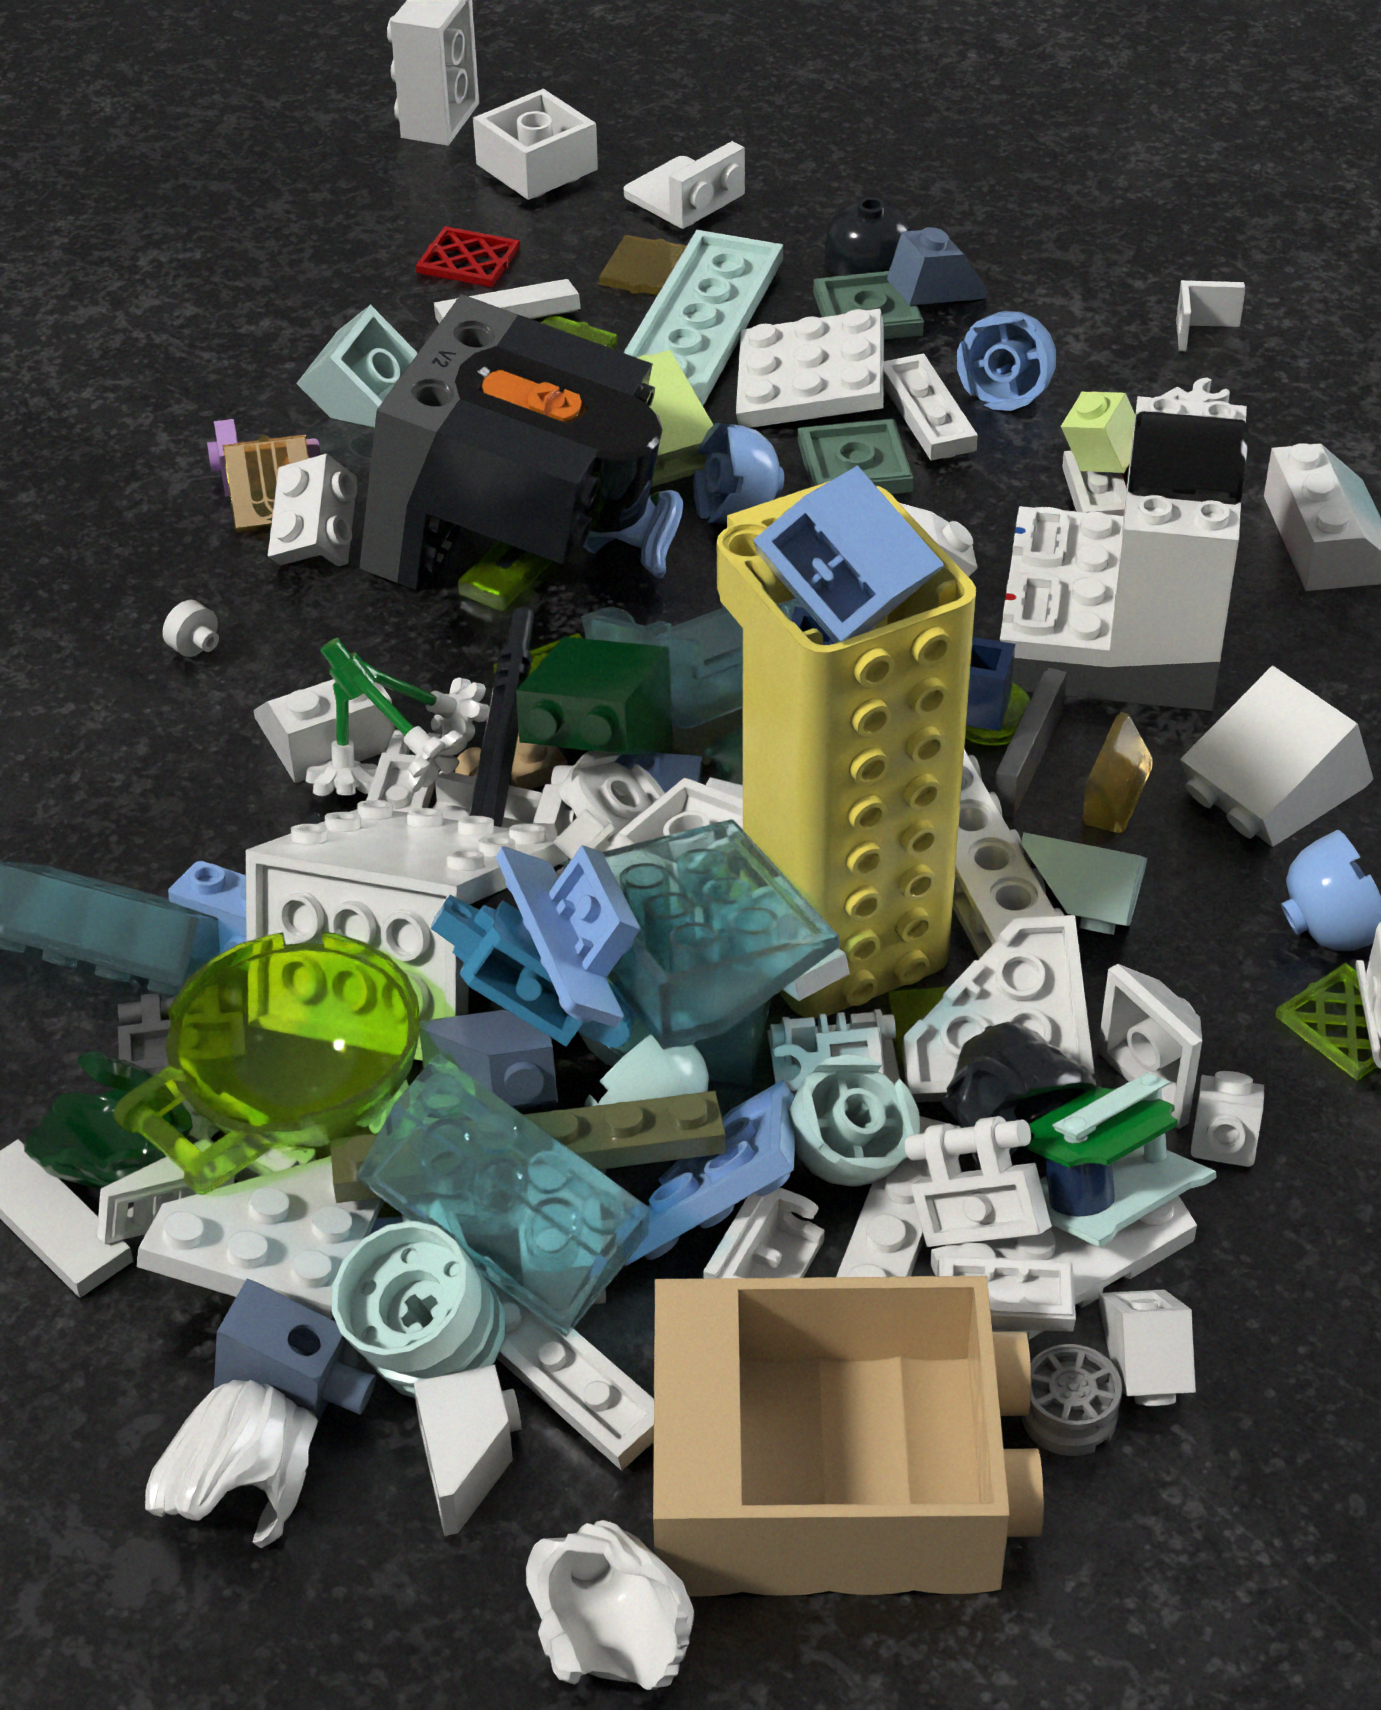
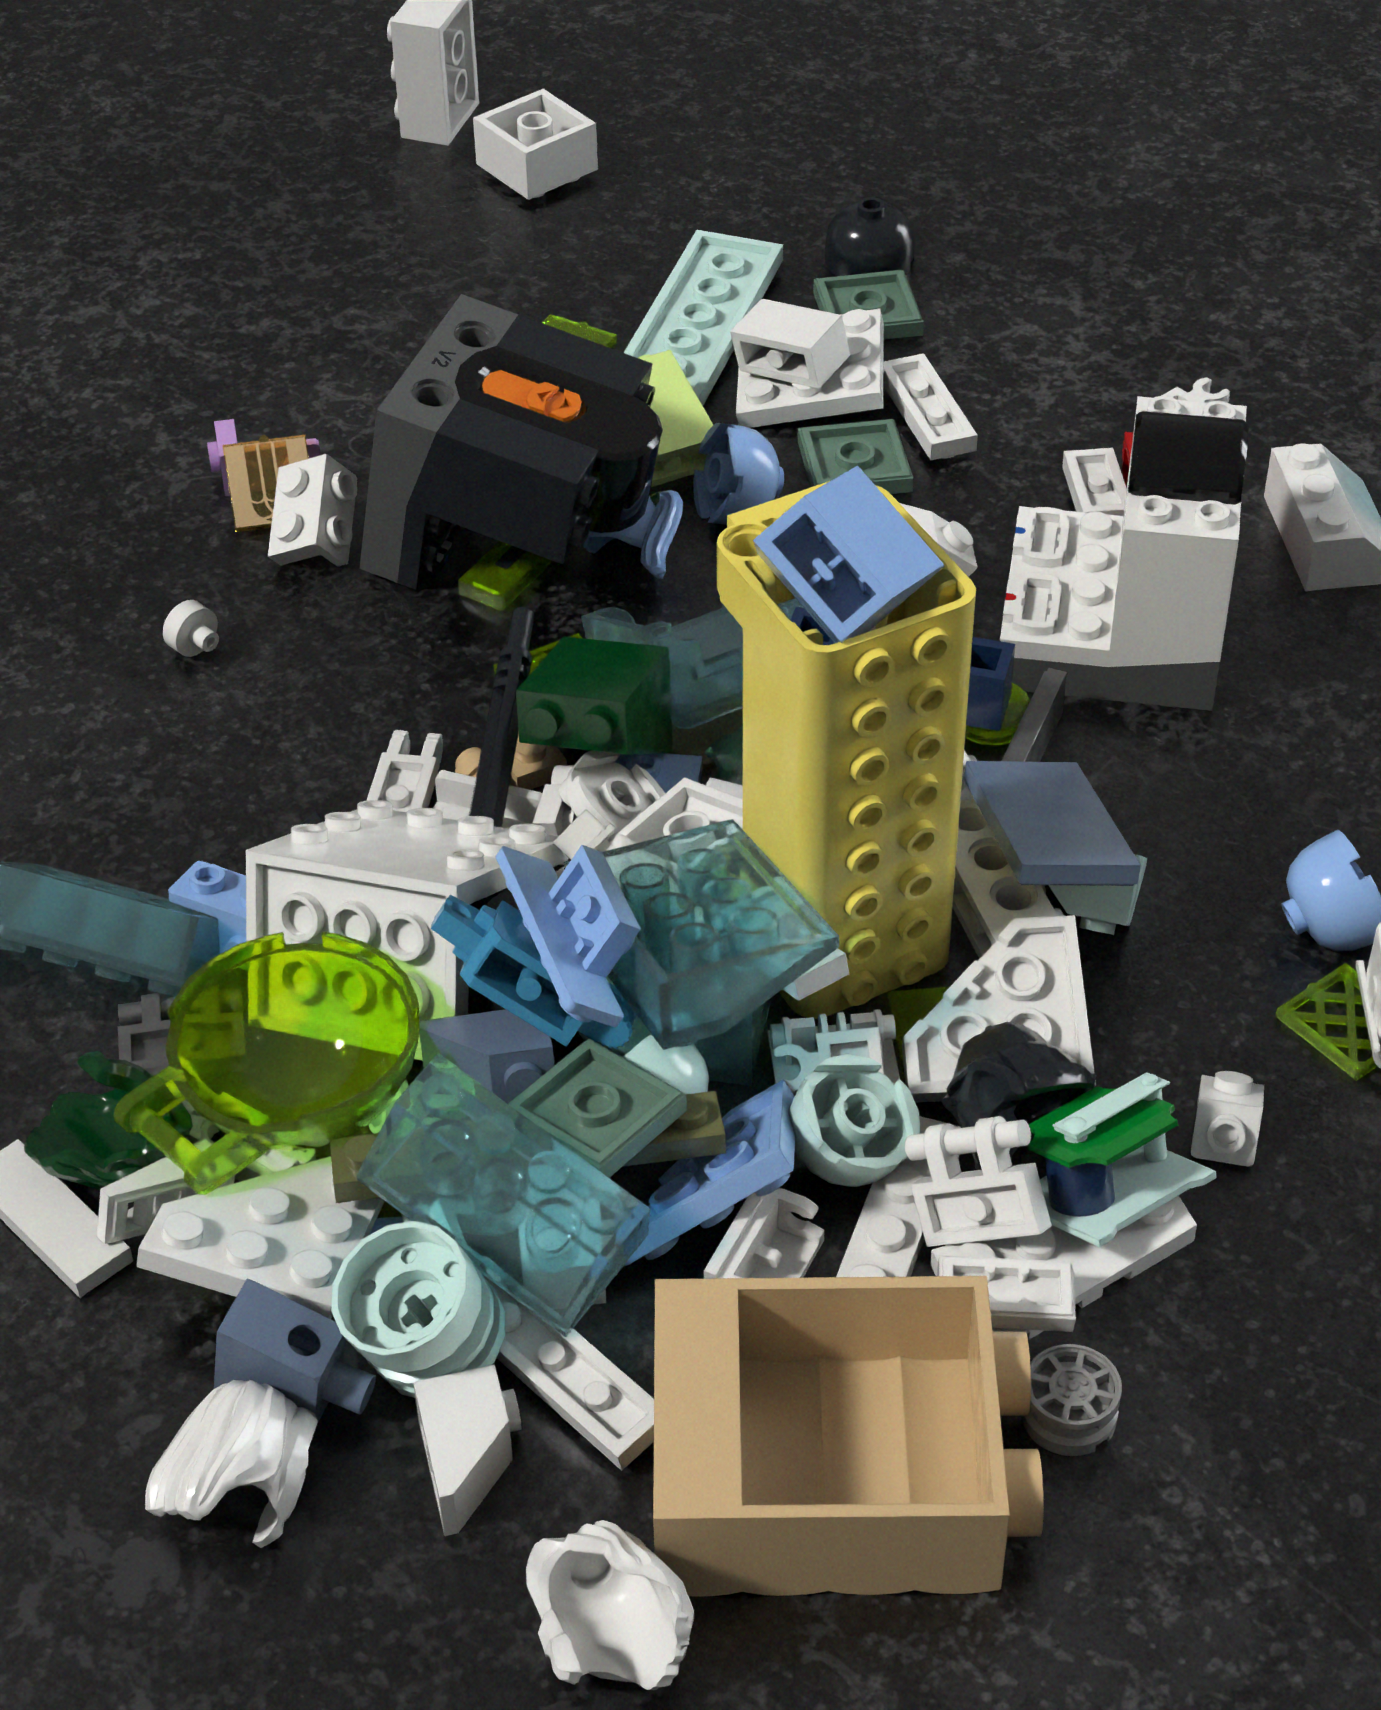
white slope [254,679,395,783] -> none
light aqua slope [296,304,418,428] -> none
white plant [306,638,489,796] -> none
red window [416,226,520,287] -> none
white tile [434,279,581,323] -> none
clear yellow piece [599,235,687,295] -> none
white bracket [624,141,745,229] -> none
sand blue slope [887,227,988,305] -> none
light blue cylinder [957,311,1056,411] -> none
yellowish green brick [1061,392,1135,473] -> none
clear yellow slope [1082,712,1153,833] -> none
white slope [1097,964,1202,1129] -> none
white slope [1099,1290,1196,1406] -> none
white bracket [1176,280,1245,351] -> none
white slope [1180,665,1373,847] -> none
none -> sand green tile [501,1038,687,1185]
none -> white brick [730,299,850,389]
none -> sand blue tile [964,761,1141,886]

